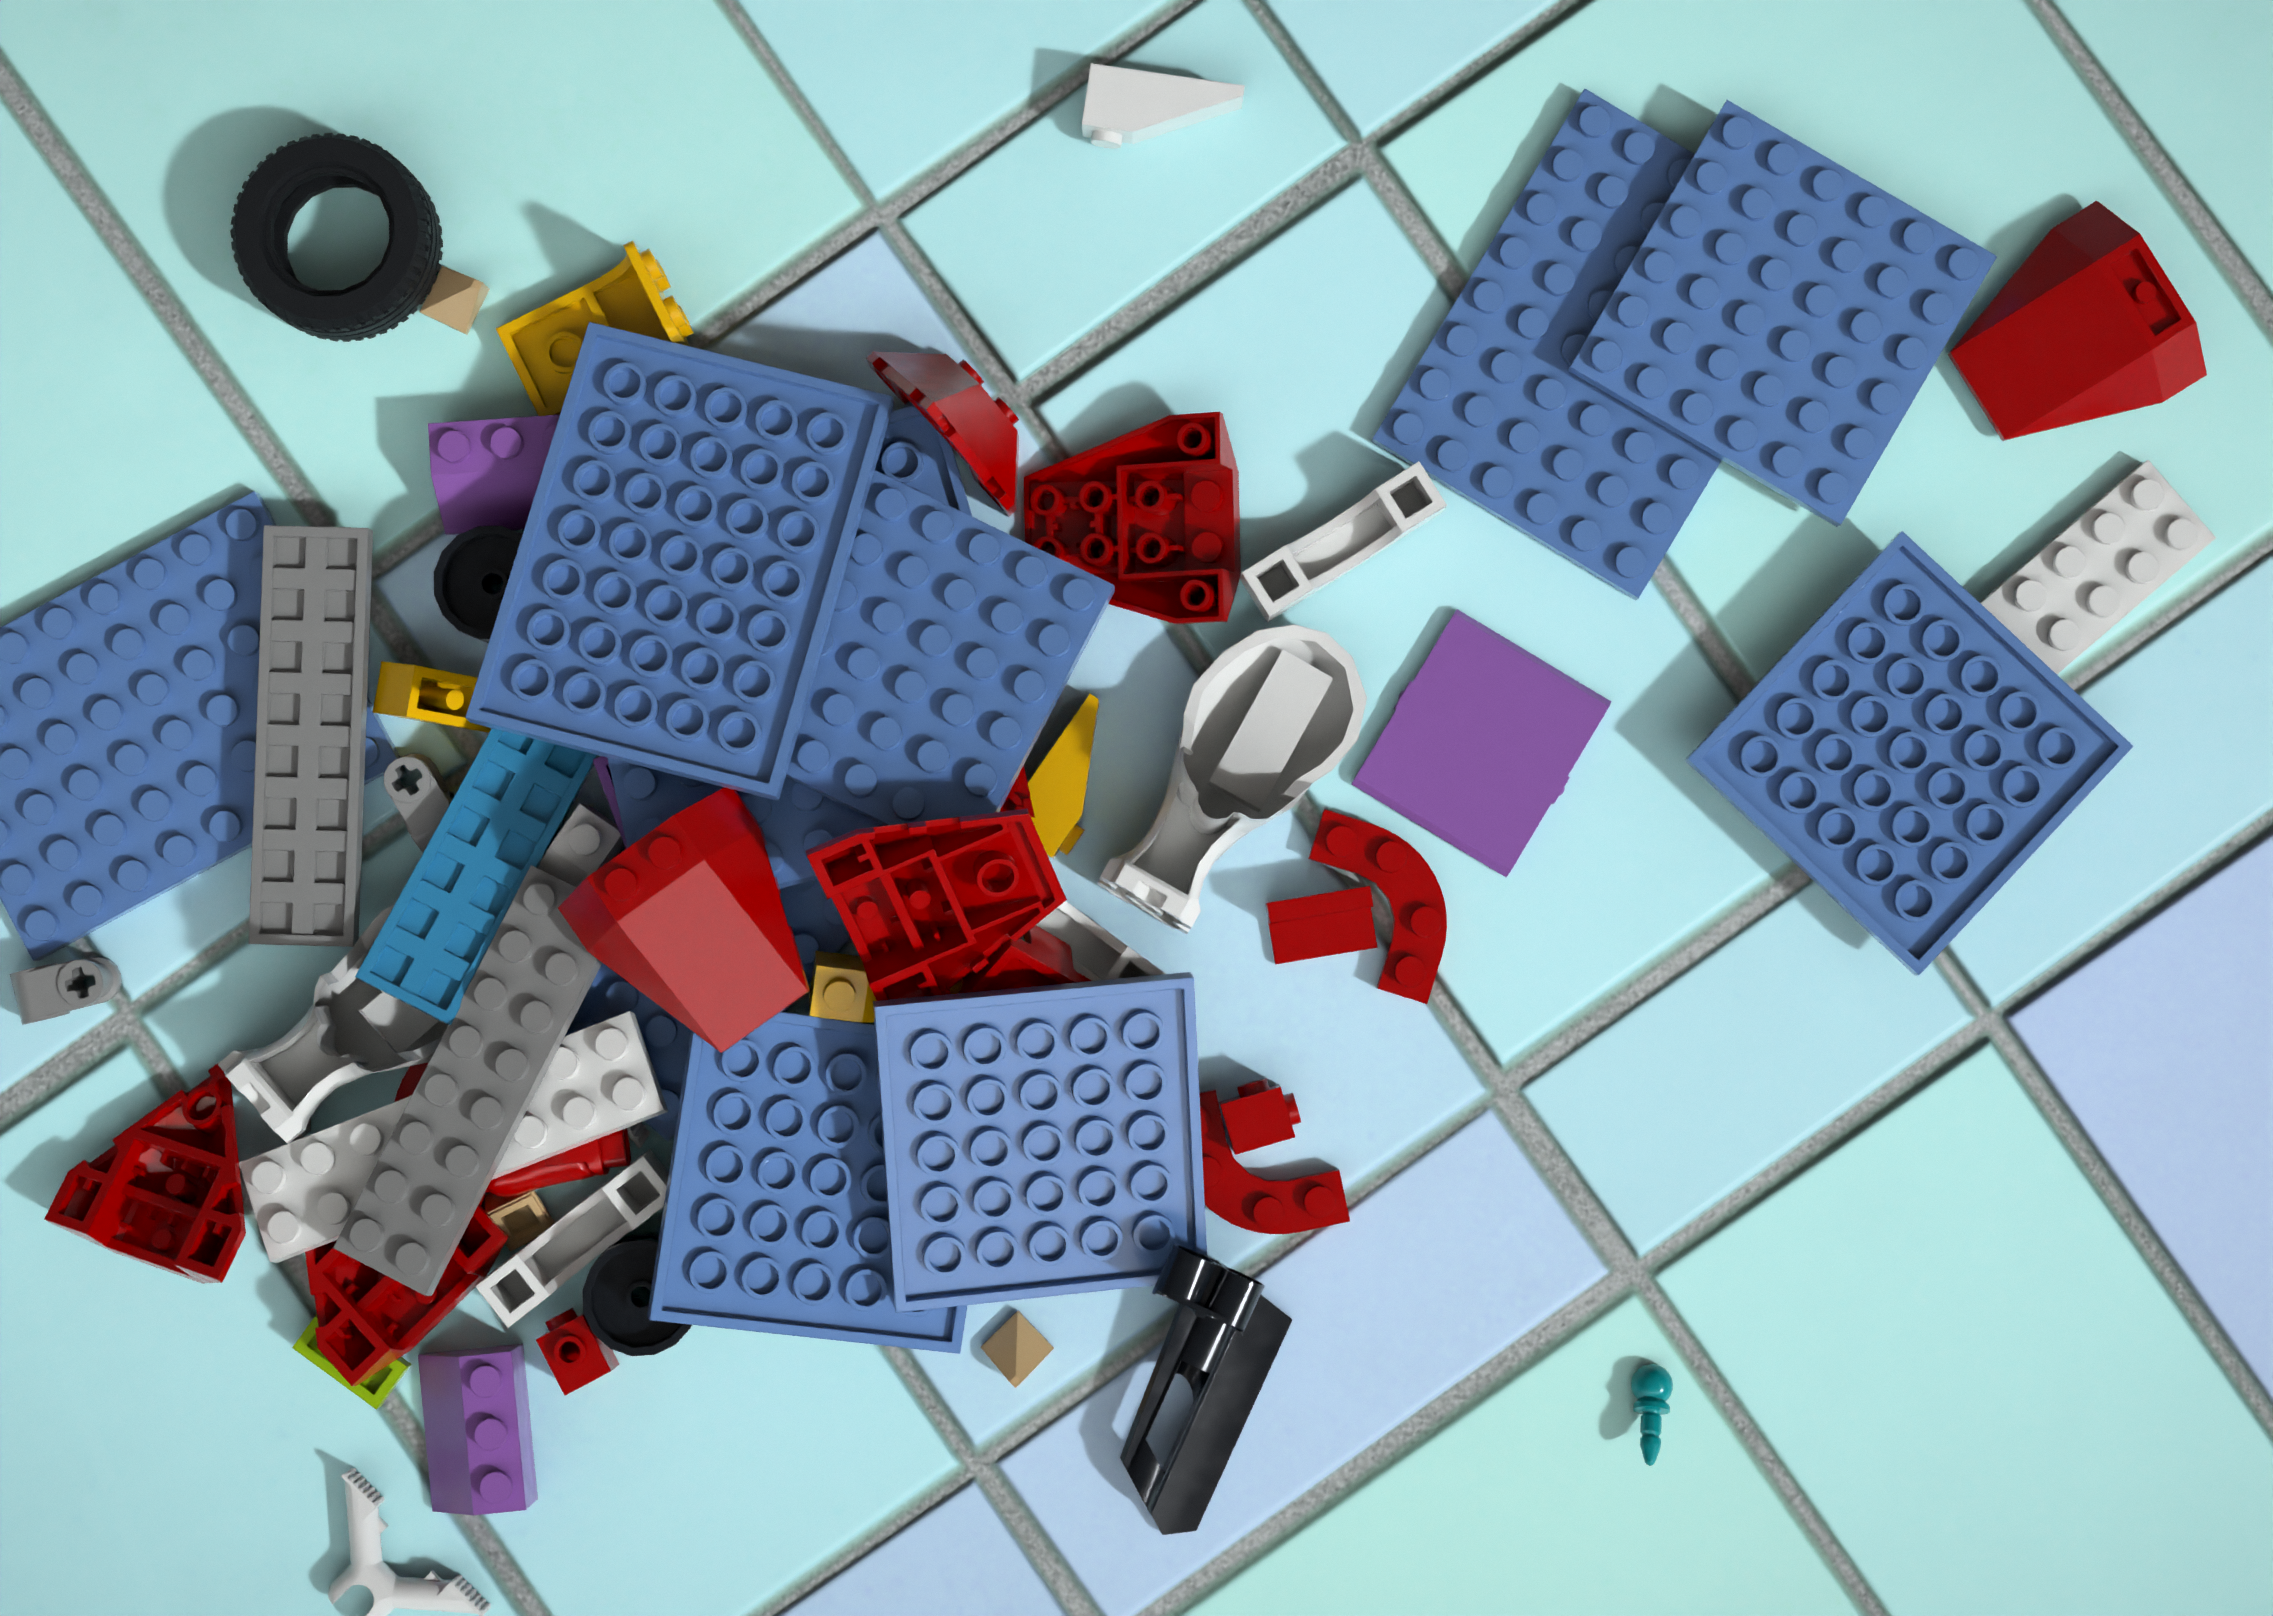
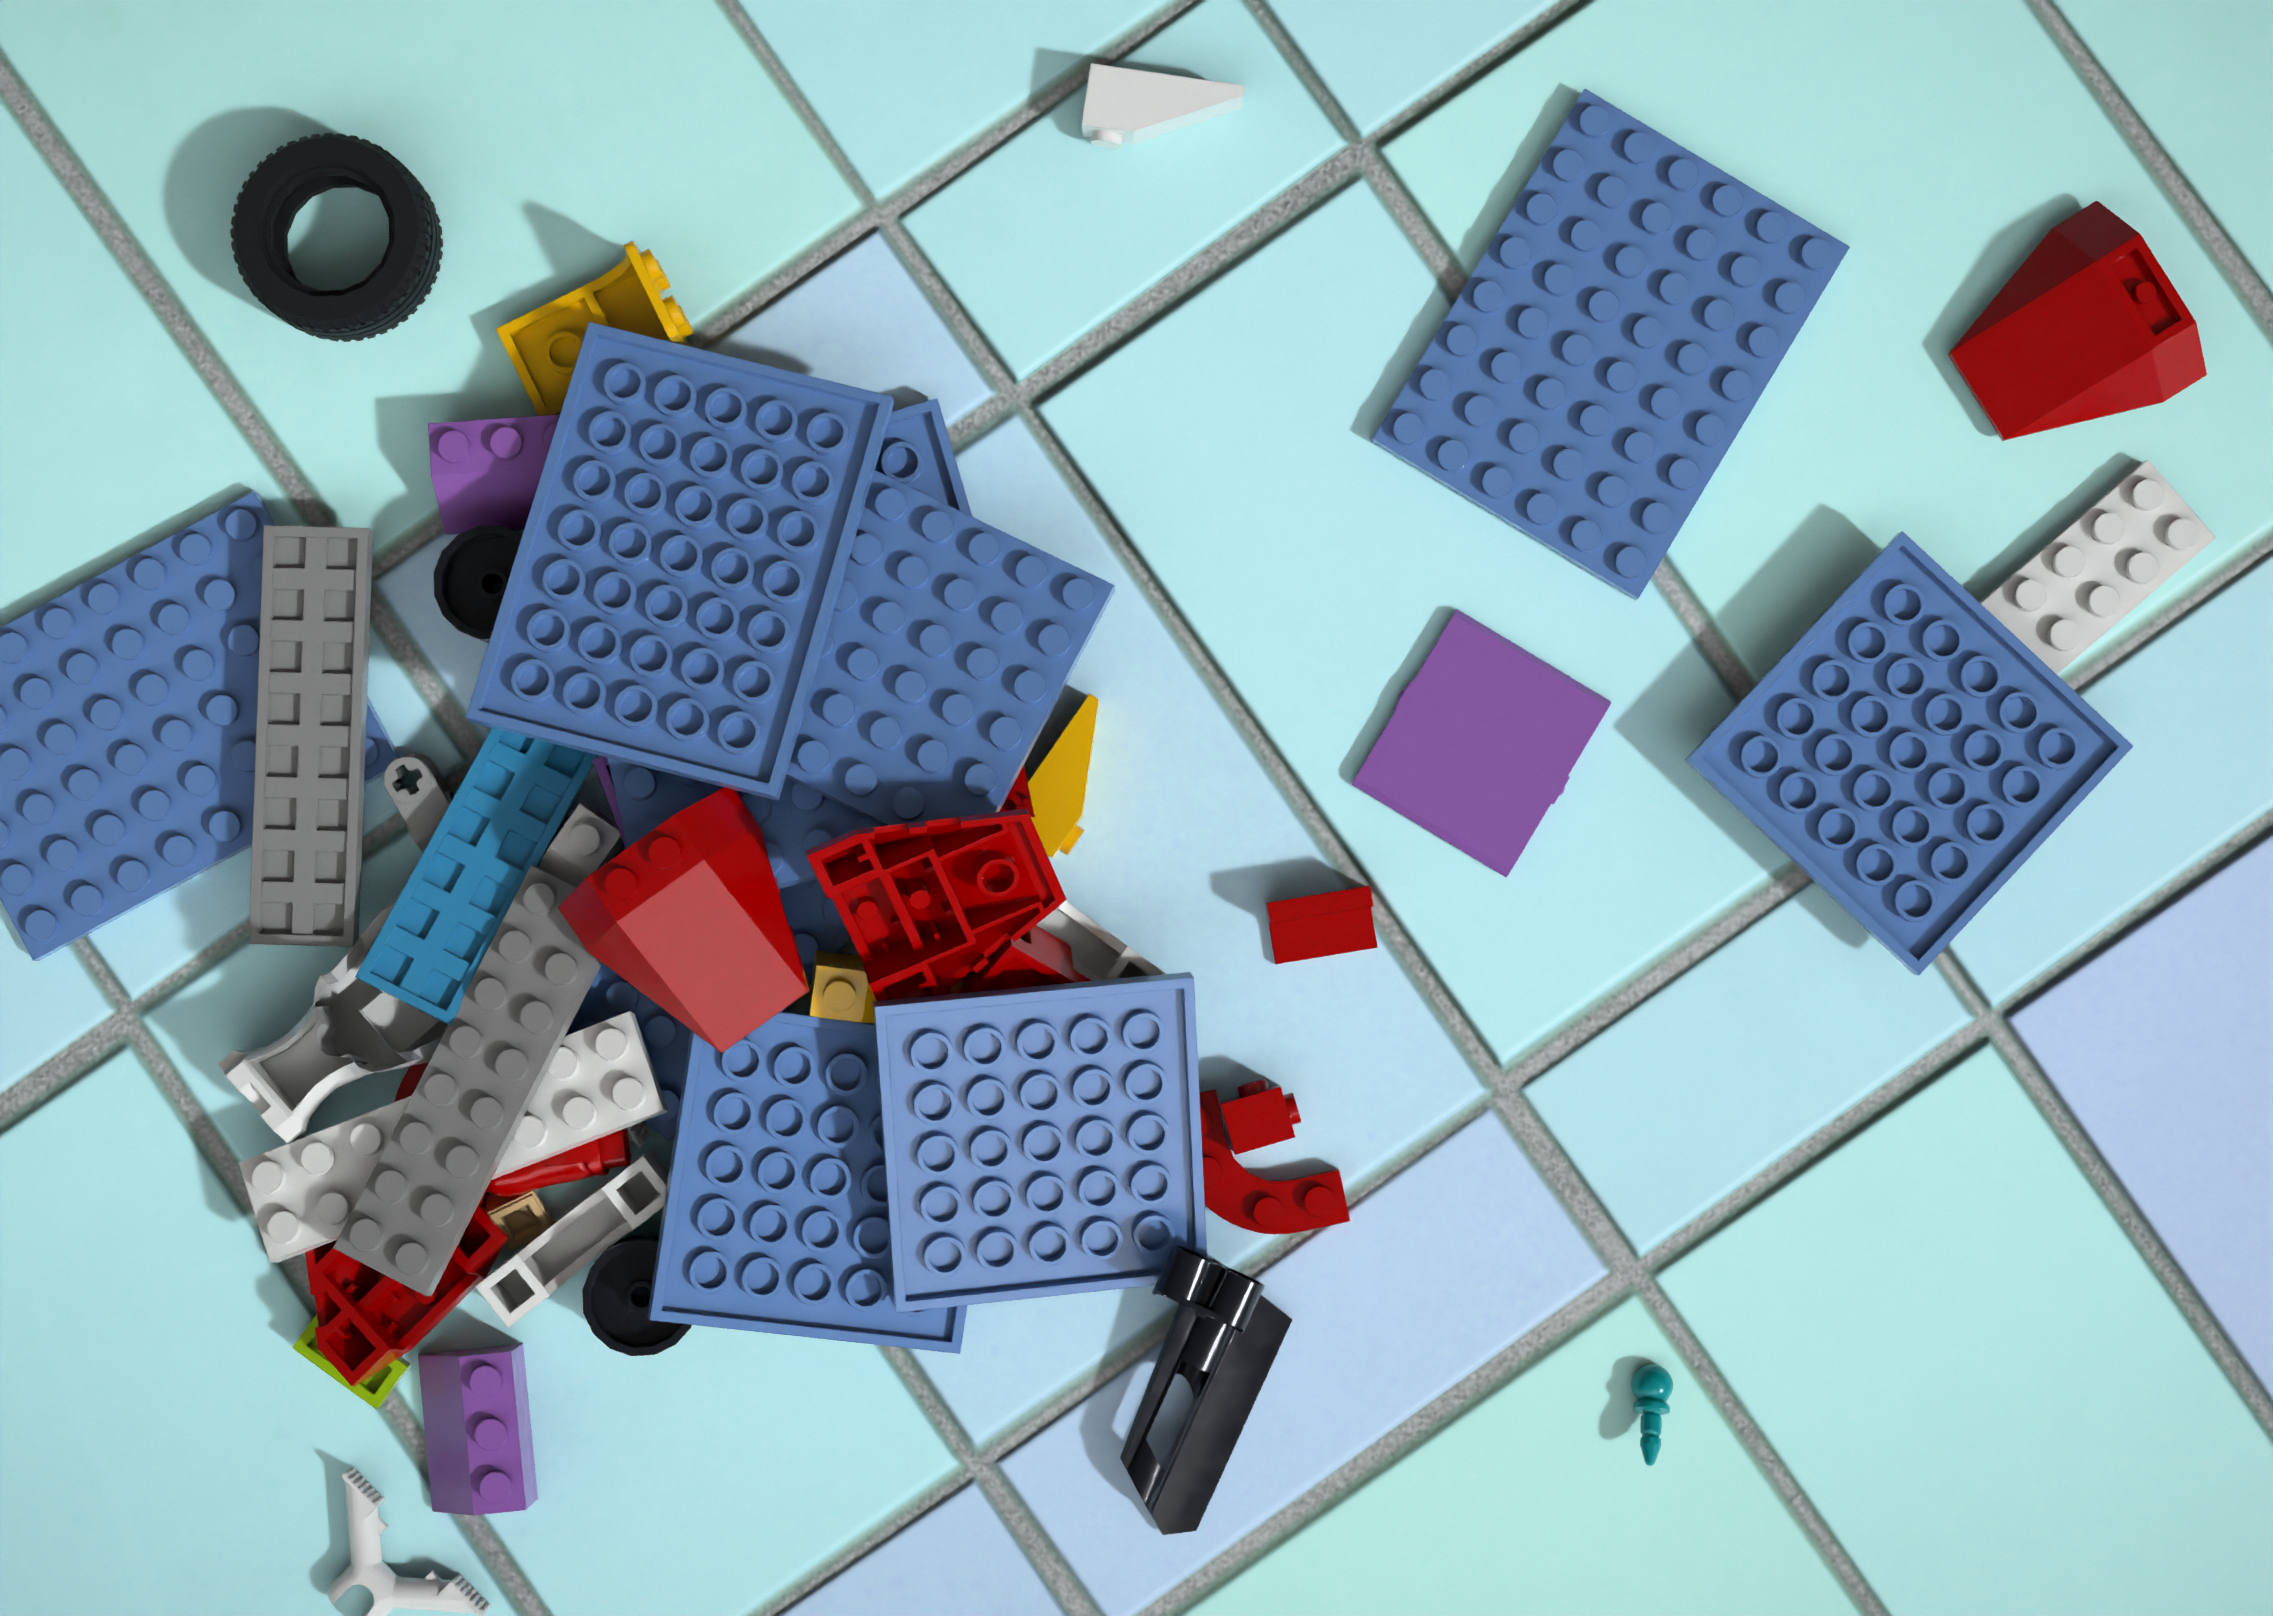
light grey piece [10,957,122,1025] -> none
red wedge [44,1063,246,1284] -> none
yellow slope [373,661,492,733] -> none
tan slope [420,266,490,335] -> none
red brick [536,1307,619,1396] -> none
red wedge [866,351,1019,517] -> none
tan slope [981,1310,1054,1388] -> none
red wedge [1024,412,1241,624] -> none
white animal [1097,624,1367,934] -> none
white arch [1240,461,1447,623] -> none
red plate [1308,809,1447,1004] -> none
medium blue plate [1568,100,1997,527] -> none

